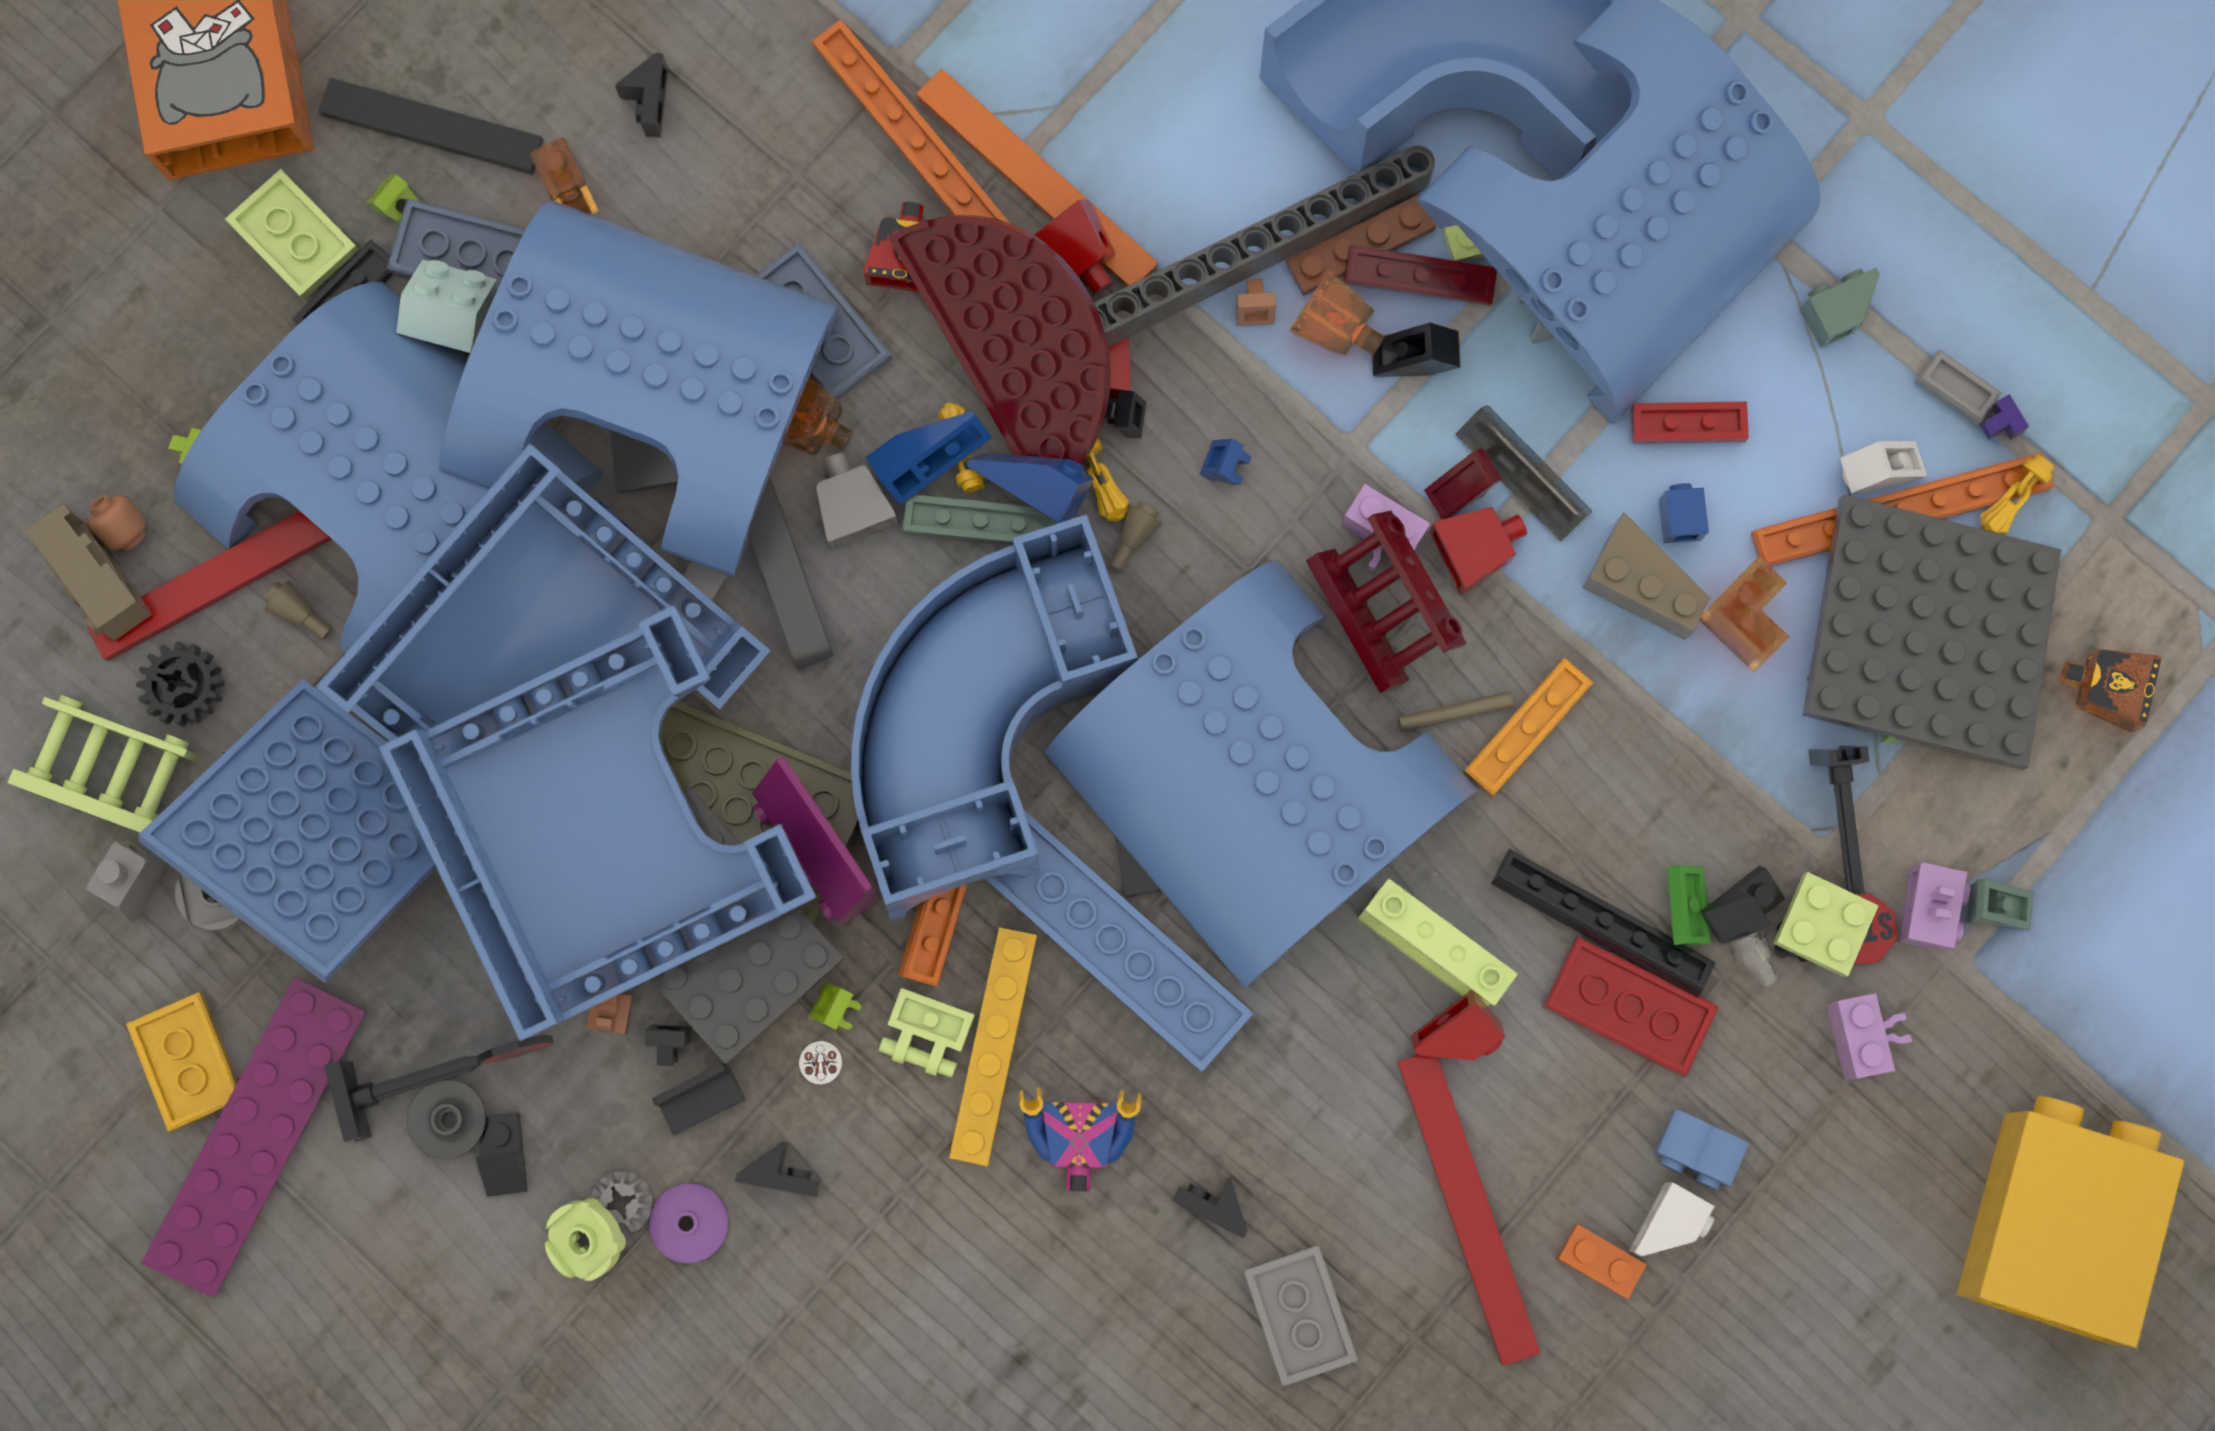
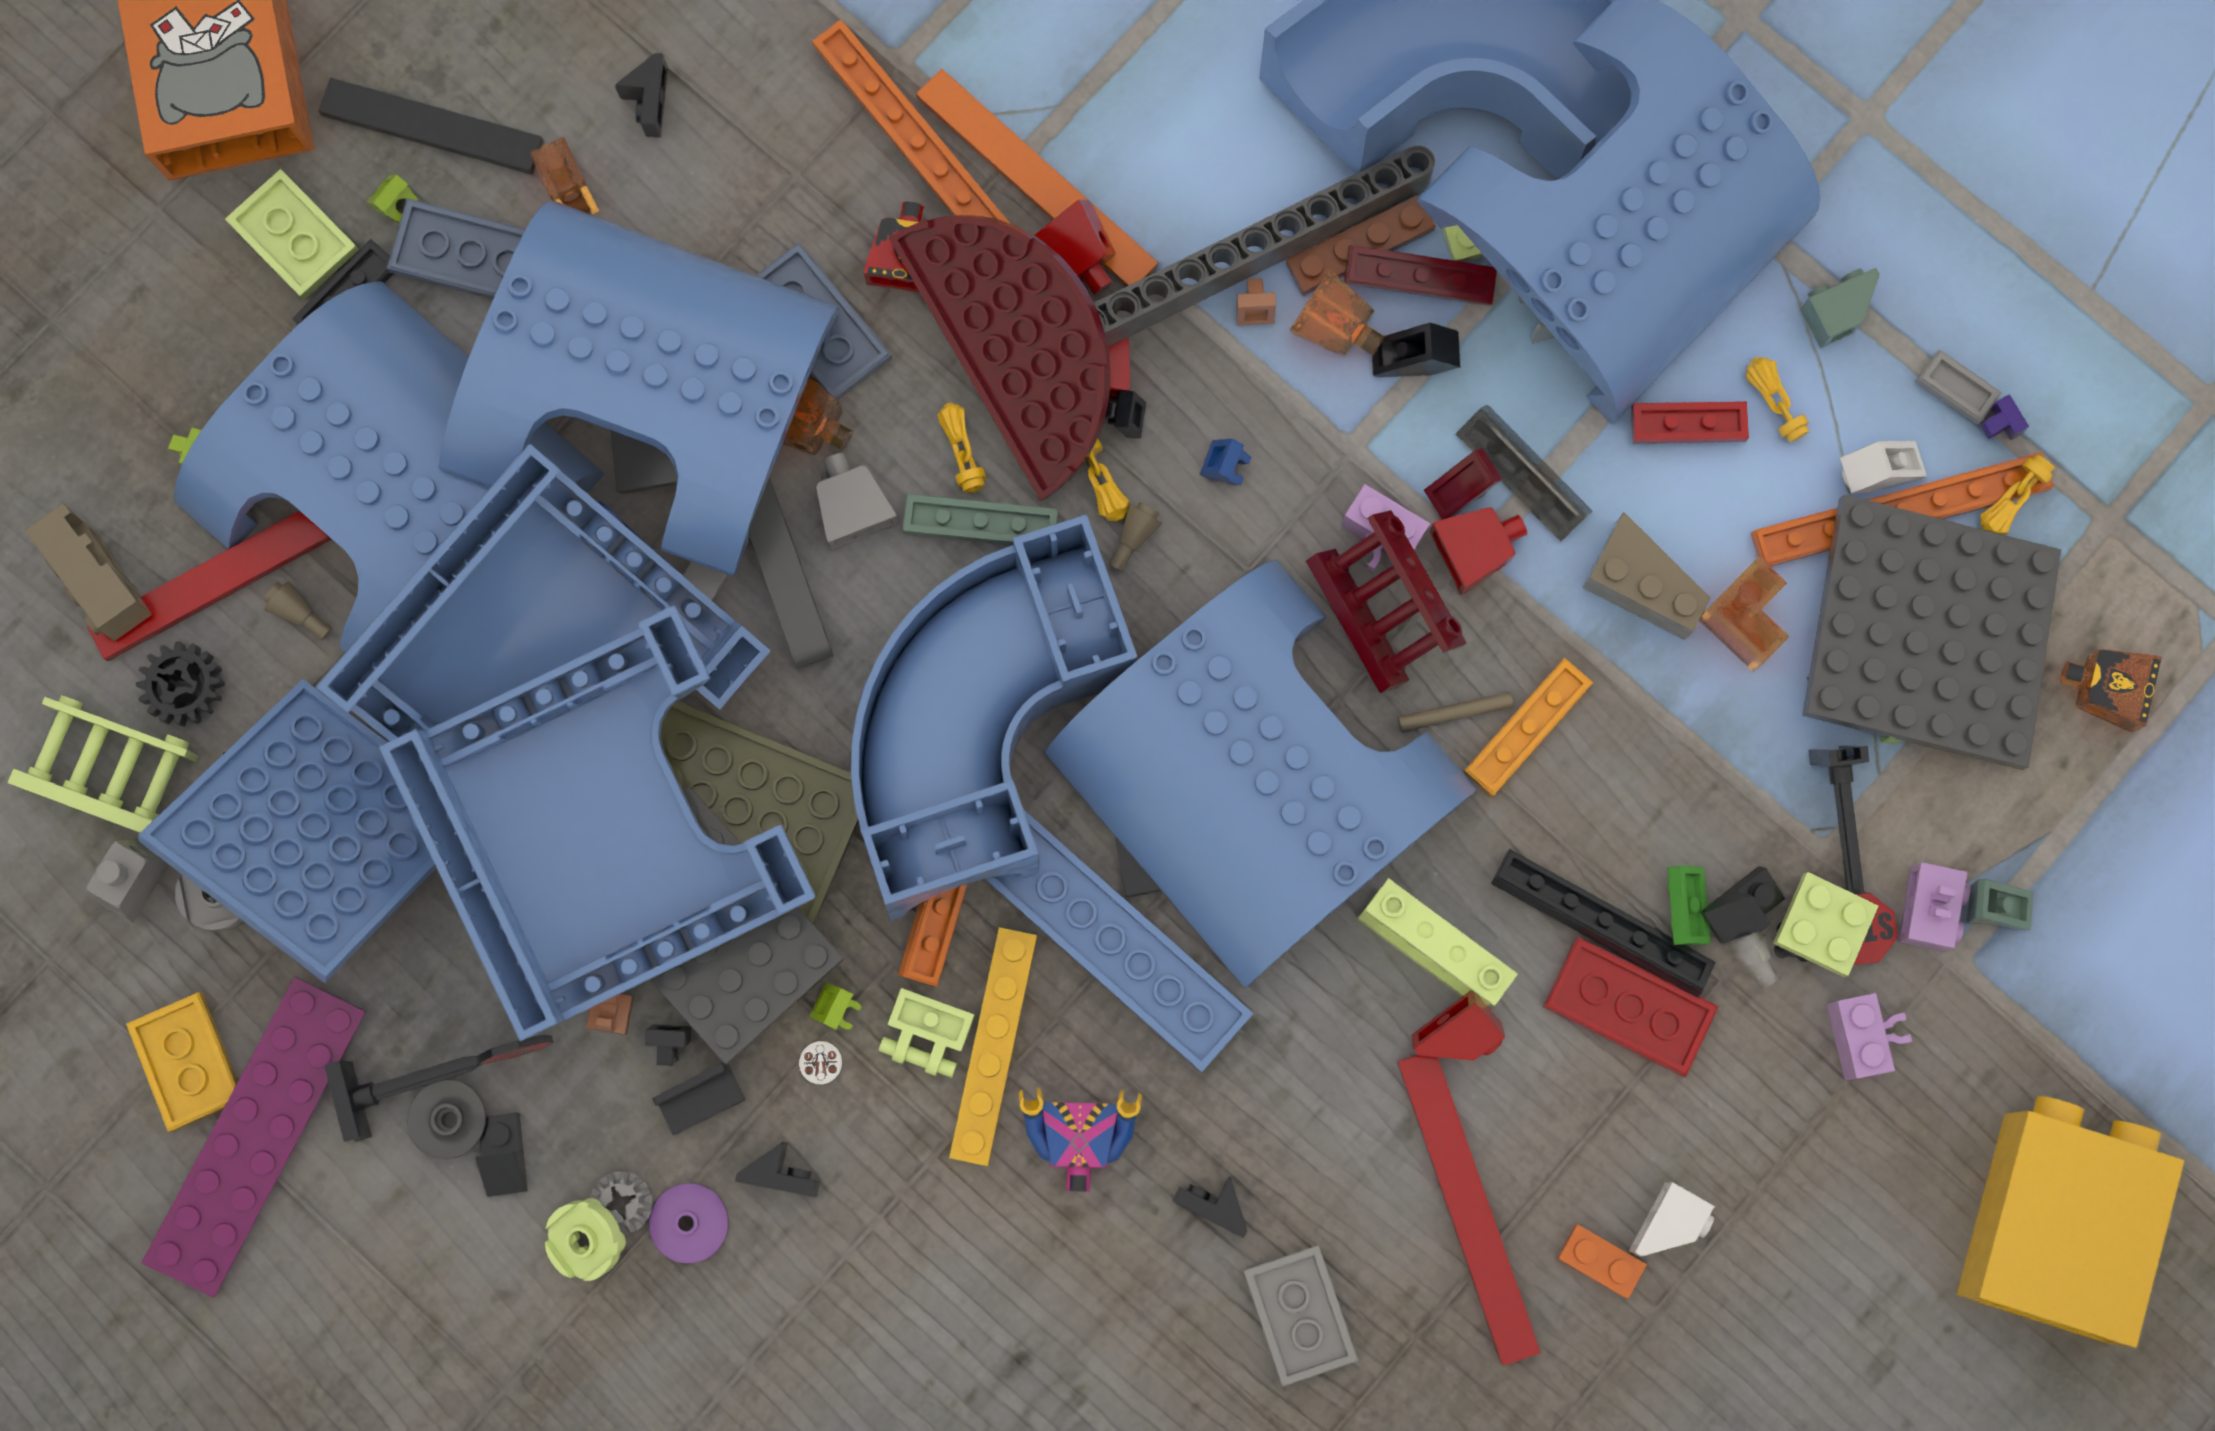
nougat head [86,495,146,552] -> none
light aqua brick [396,259,497,353] -> none
magenta slope [752,755,881,926] -> none
blue slope [866,411,992,505] -> none
blue slope [966,453,1094,523] -> none
medium blue brick [1653,1109,1749,1191] -> none
blue brick [1659,483,1709,543] -> none
none -> yellow piece [1745,356,1810,443]

